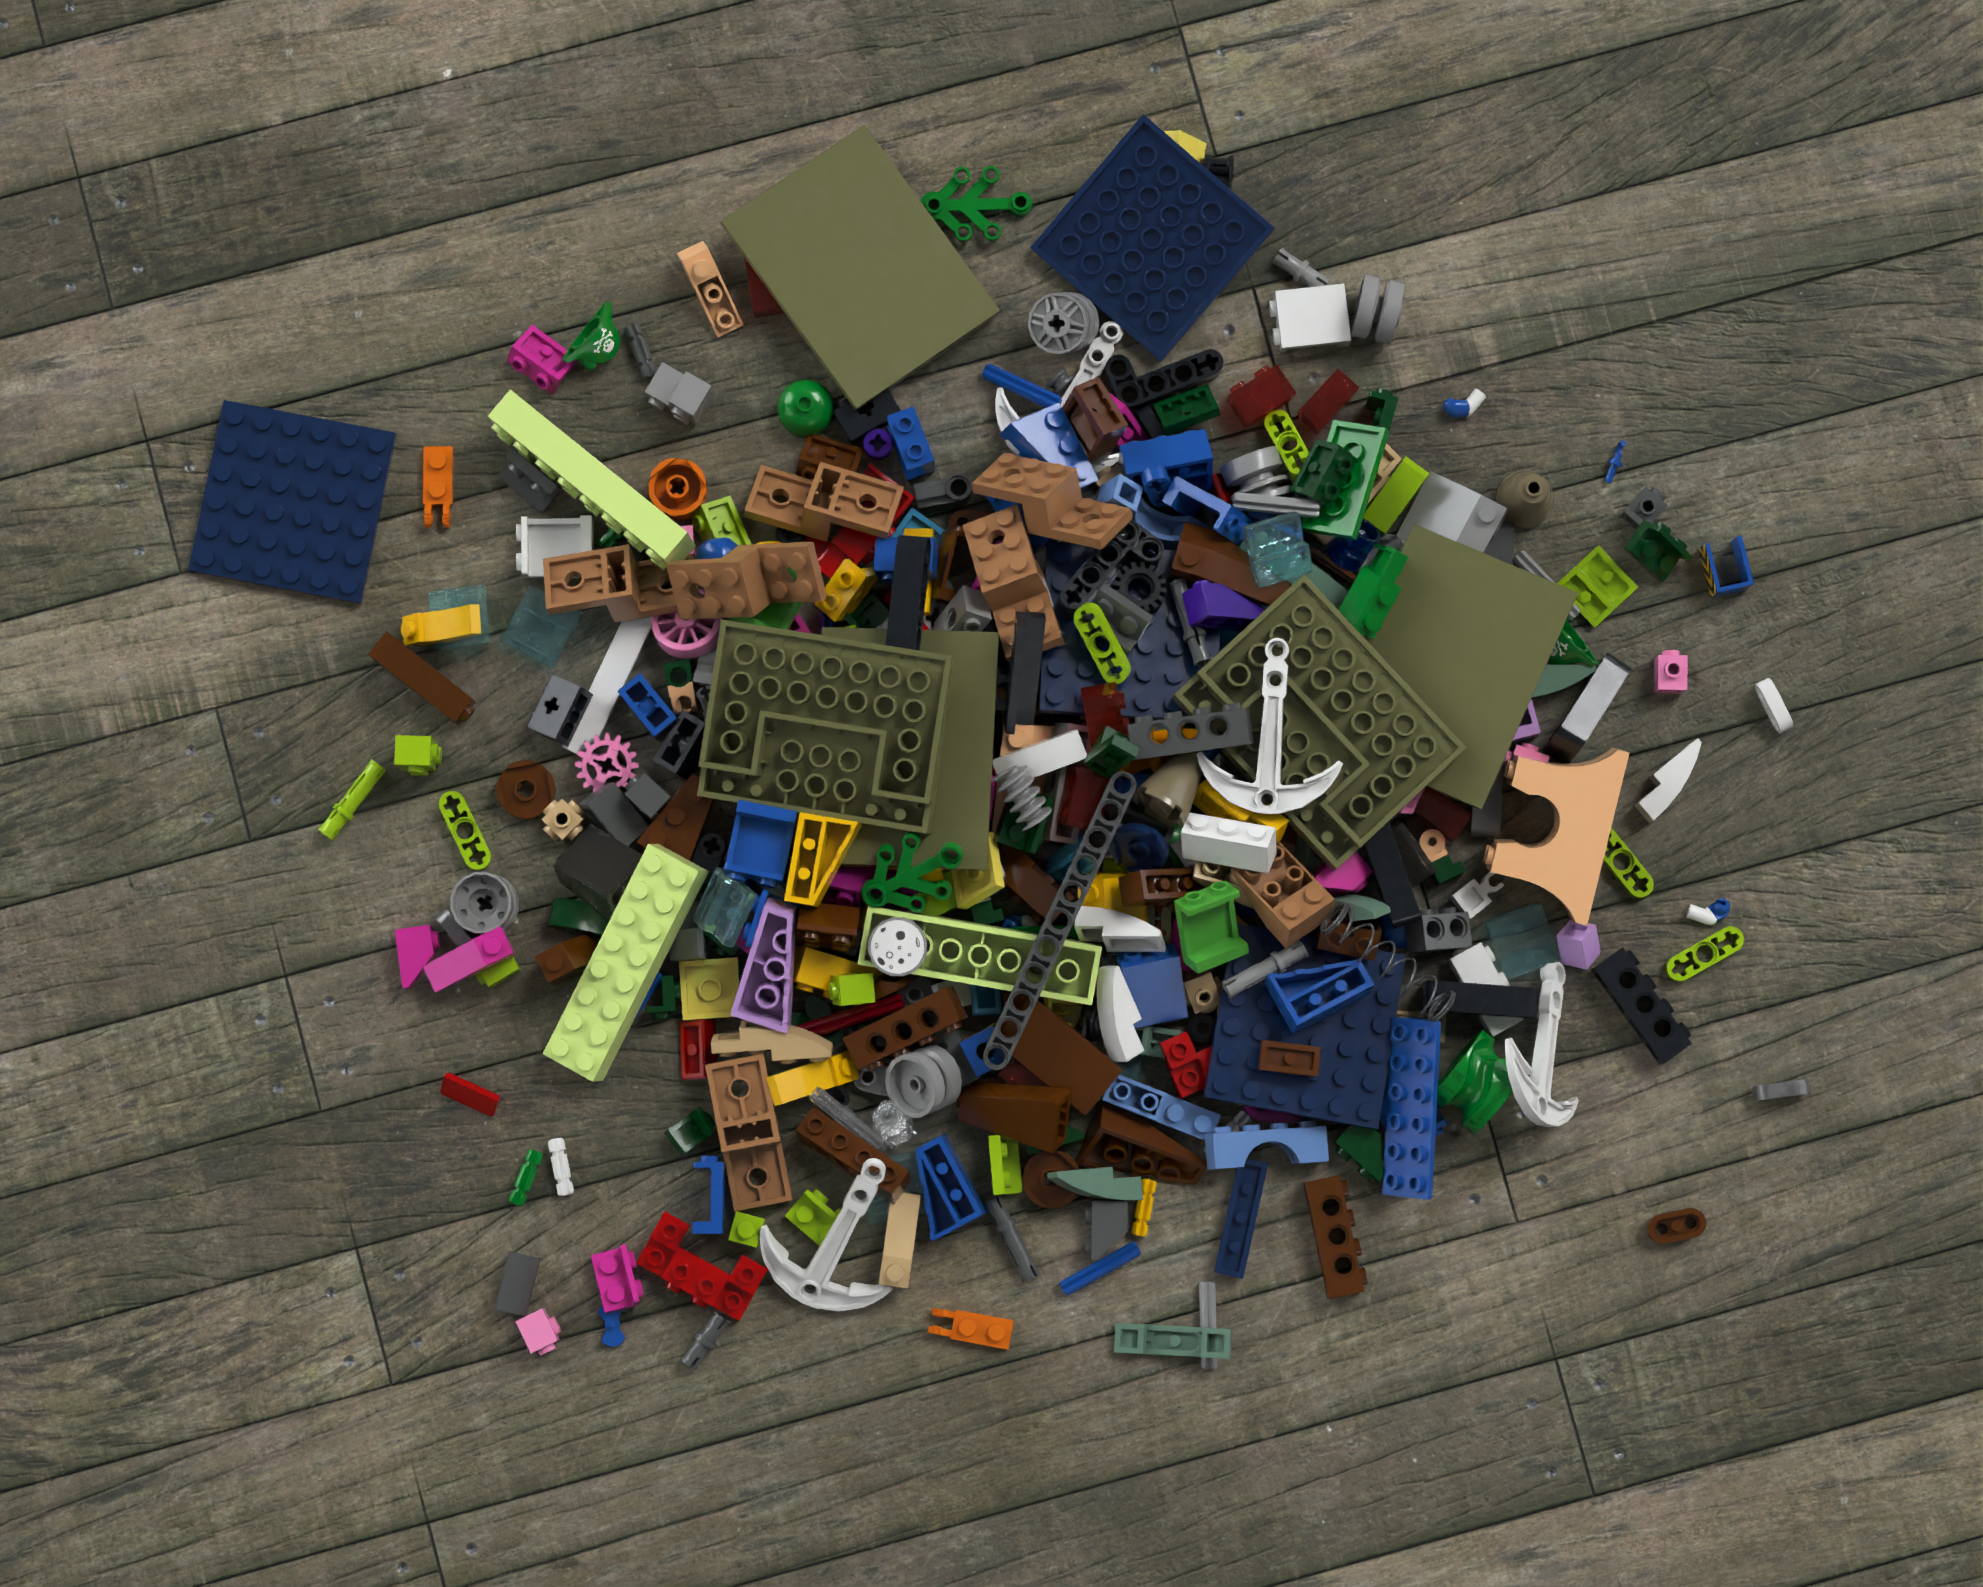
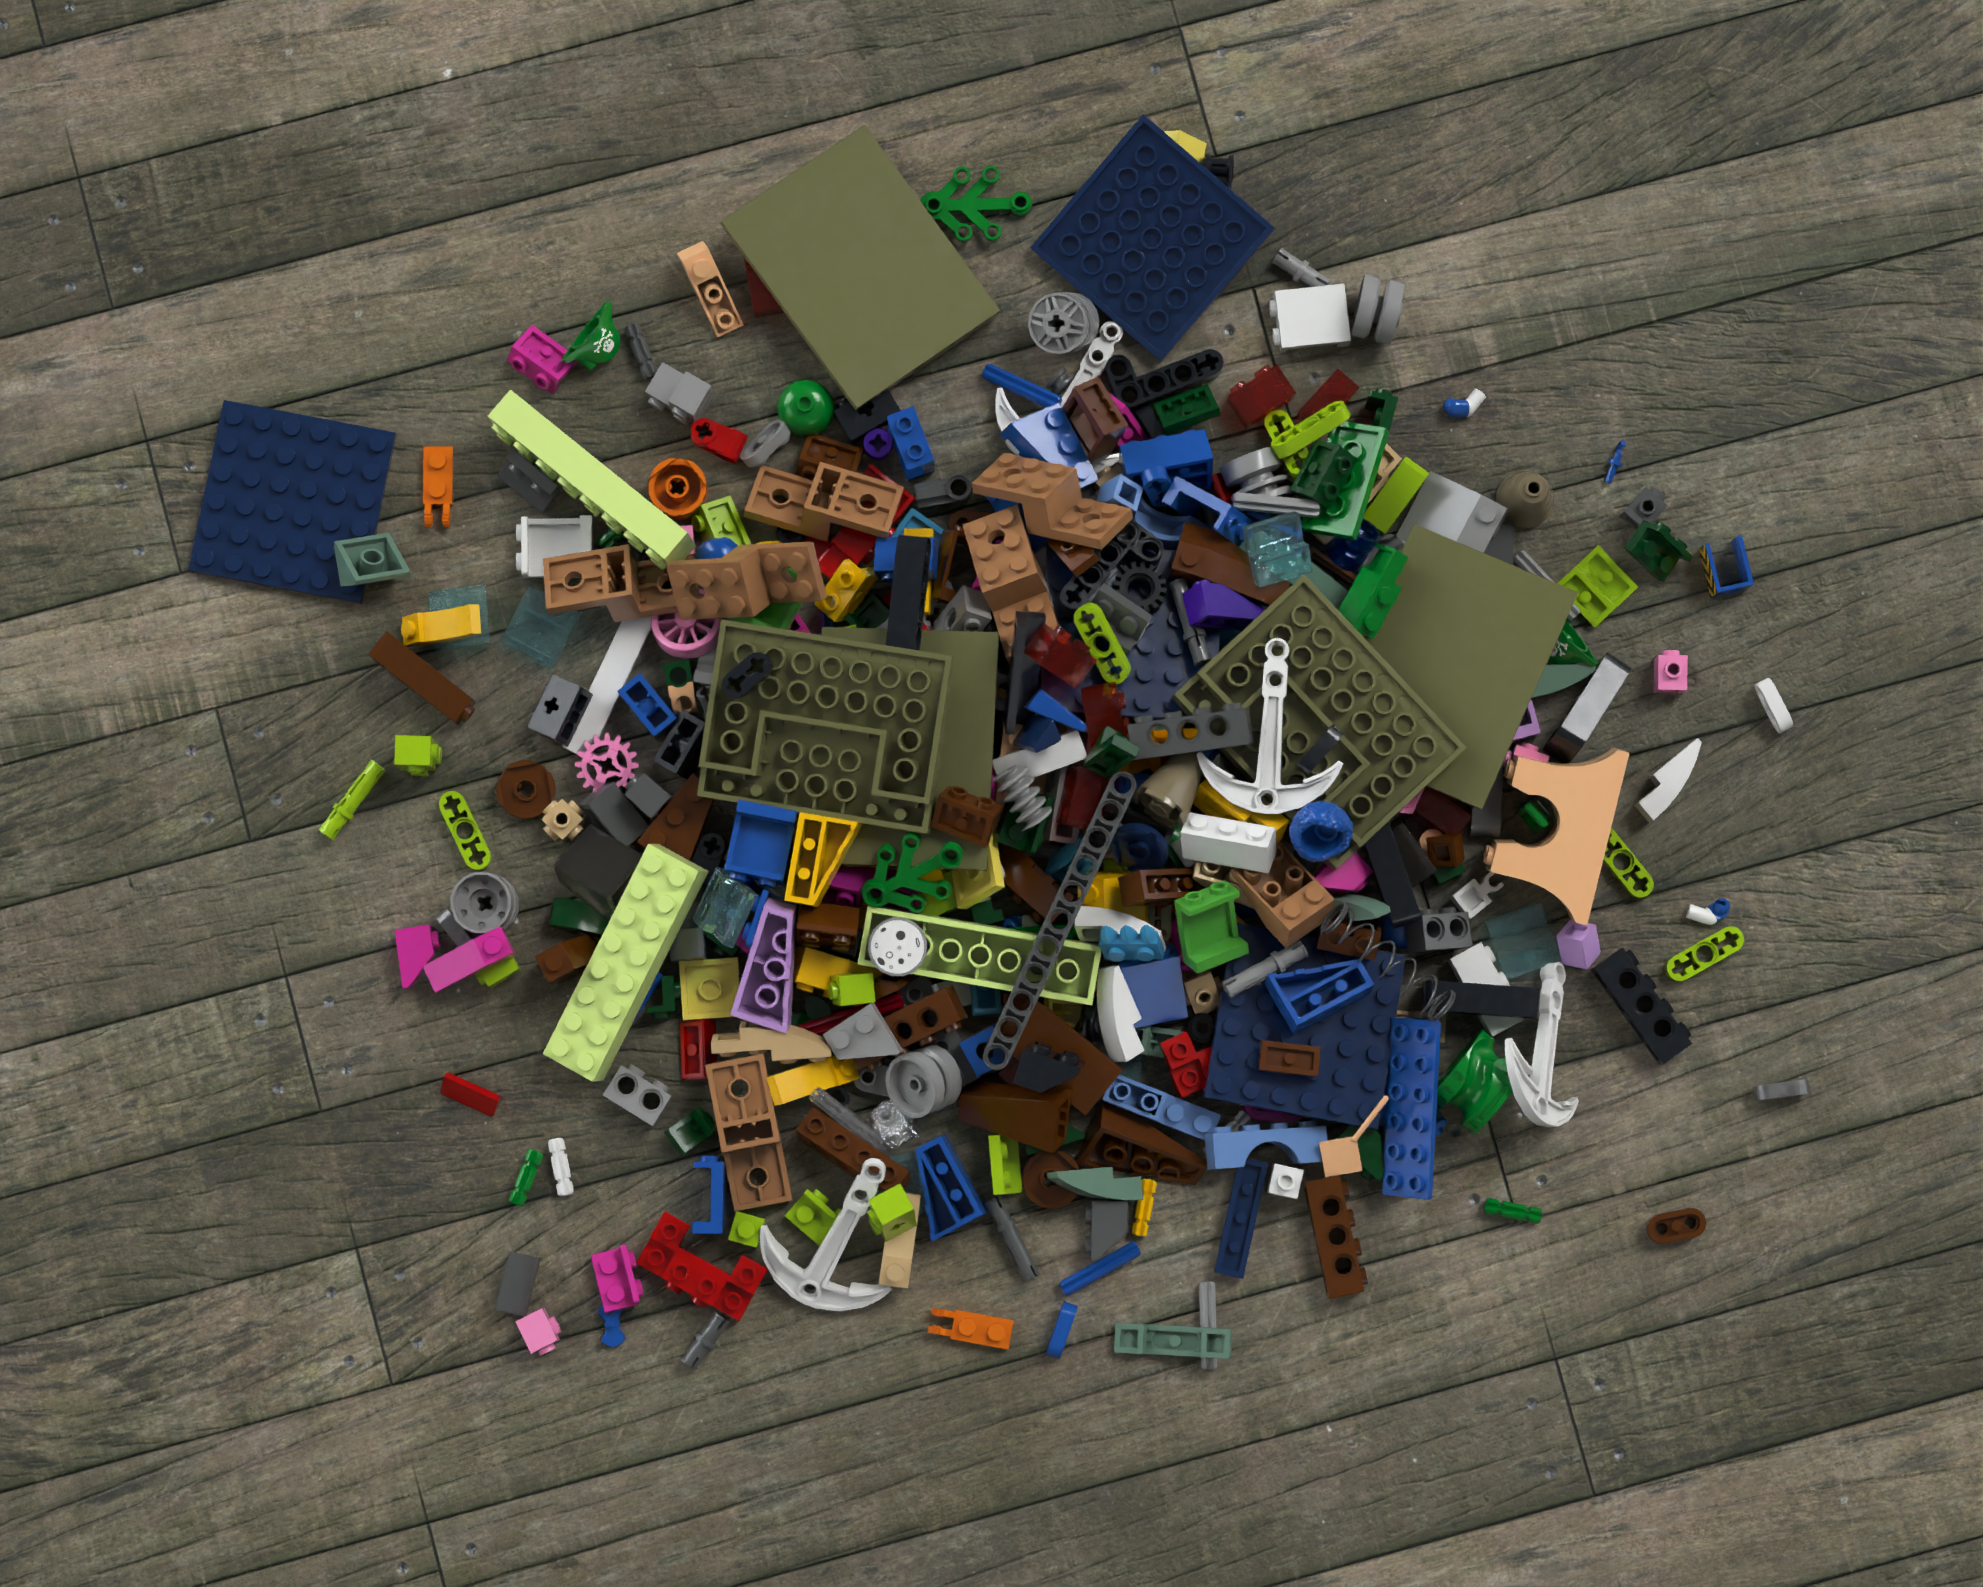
none -> sand green slope [334,533,410,587]
none -> light grey brick [603,1064,673,1127]
none -> red piece [690,418,748,464]
none -> black beam [722,652,774,698]
none -> light grey plate [740,419,791,468]
none -> light grey wing [823,1003,903,1060]
none -> lime brick [867,1184,917,1242]
none -> reddish brown bracket [930,786,1002,848]
none -> dark blue slope [1013,714,1061,753]
none -> black slope [1013,1040,1086,1093]
none -> clear red brick [1024,623,1097,689]
none -> blue slope [1025,689,1087,732]
none -> blue beam [1045,1301,1078,1359]
none -> reddish brown plate [1047,539,1100,578]
none -> dark azure plate [1099,925,1164,962]
none -> white brick [1266,1163,1304,1199]
none -> lime beam [1271,401,1351,459]
none -> blue hair [1289,801,1353,862]
none -> black beam [1296,724,1344,775]
none -> light nougat piece [1319,1096,1389,1177]
none -> reddish brown slope [1426,833,1465,867]
none -> green axle [1484,1198,1542,1224]
none -> green slope [1518,798,1552,833]

